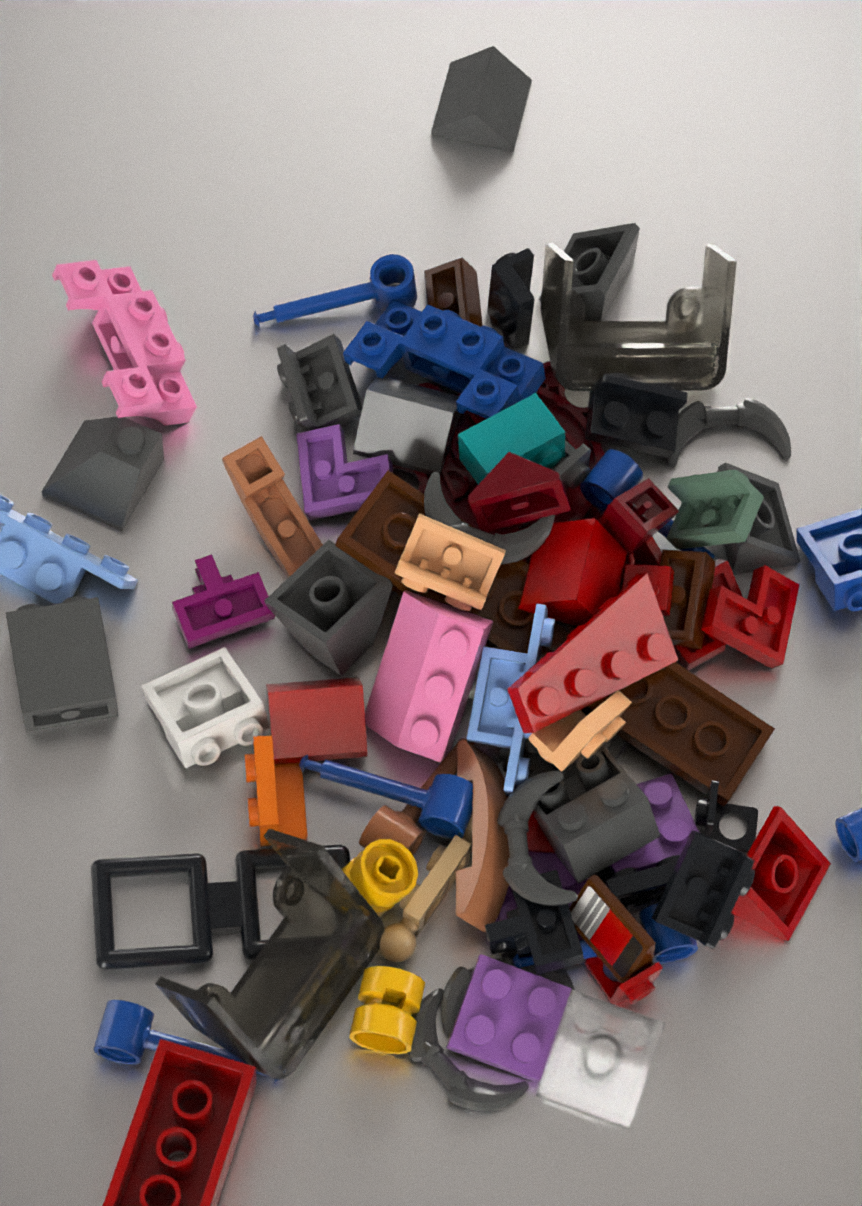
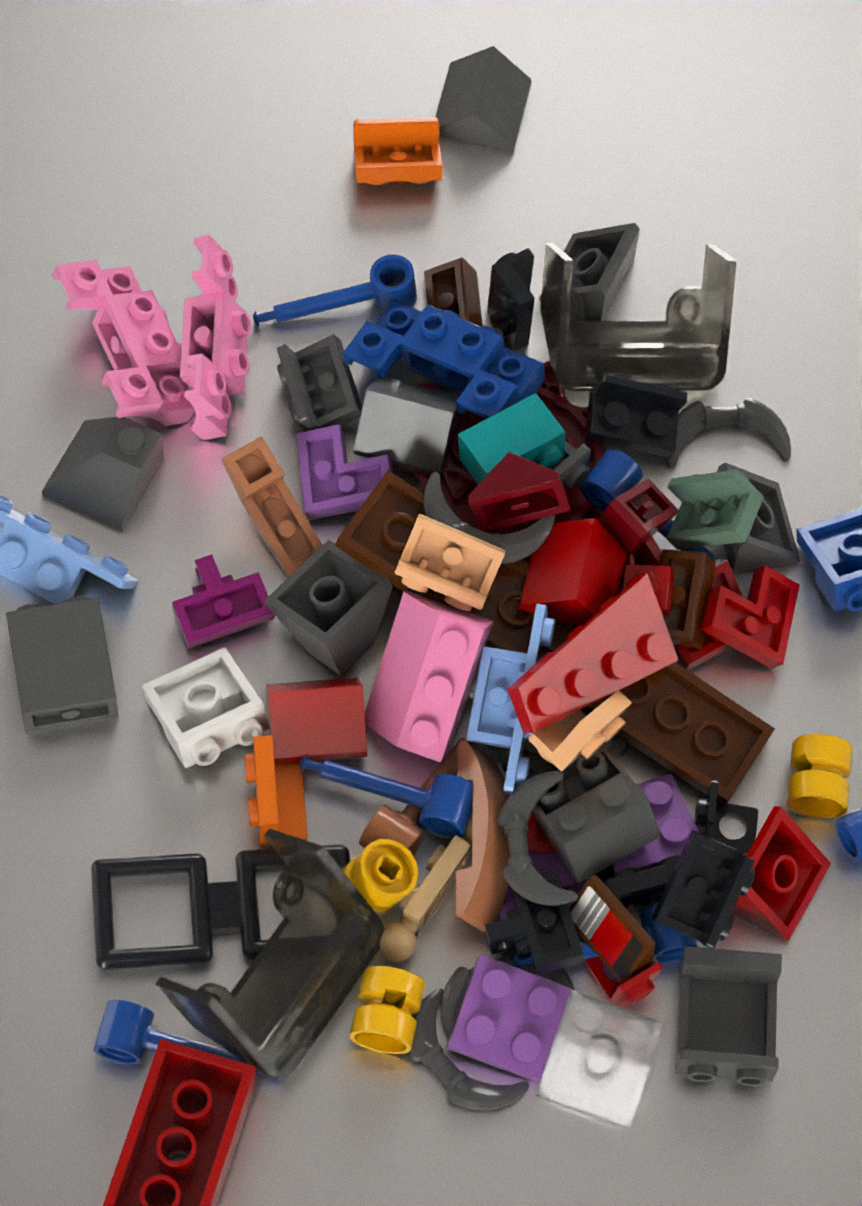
none -> bright pink bracket [180,235,251,440]
none -> orange bracket [353,117,442,185]
none -> dark grey panel [675,946,782,1086]
none -> yellow wheel [786,734,853,819]

